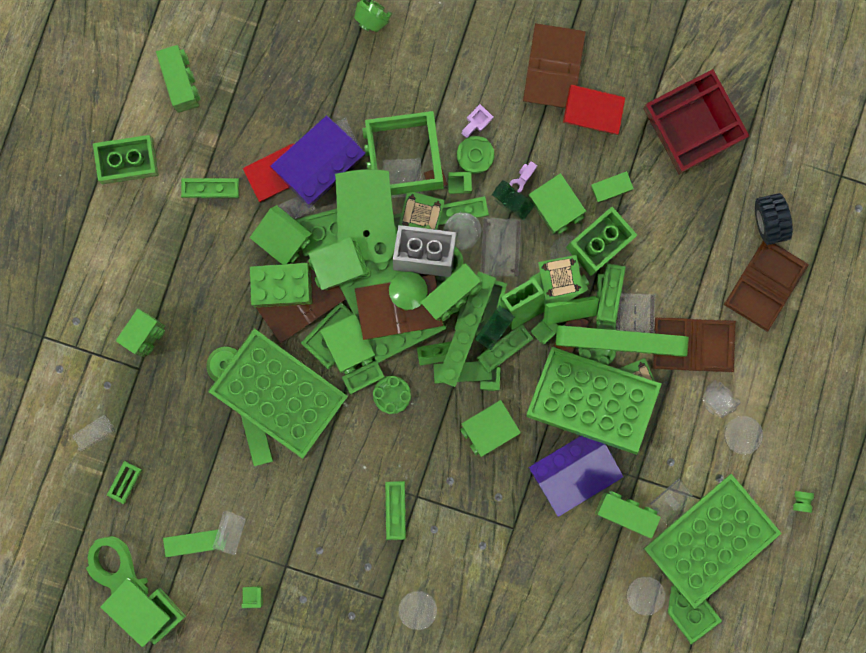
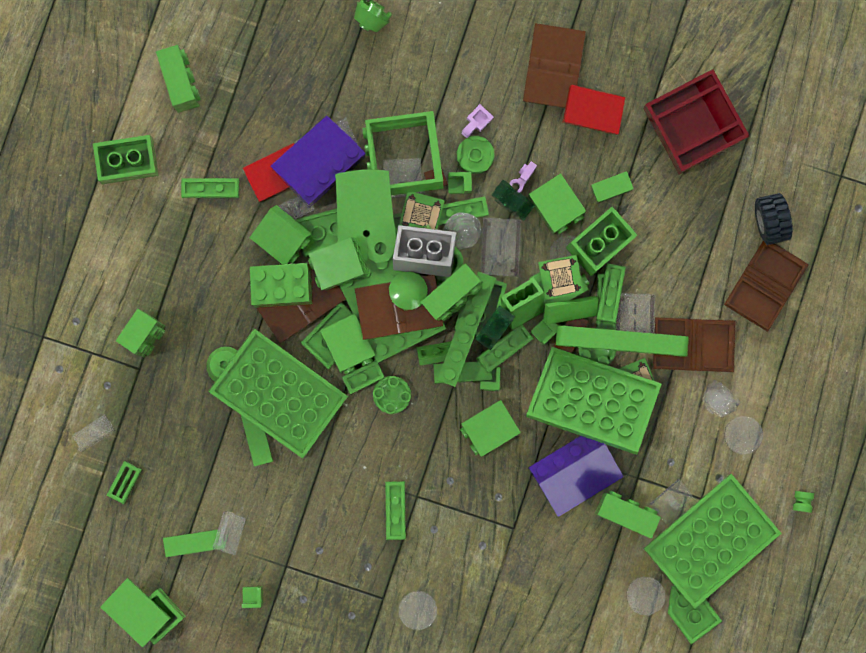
bright green animal [86,536,148,595] -> none

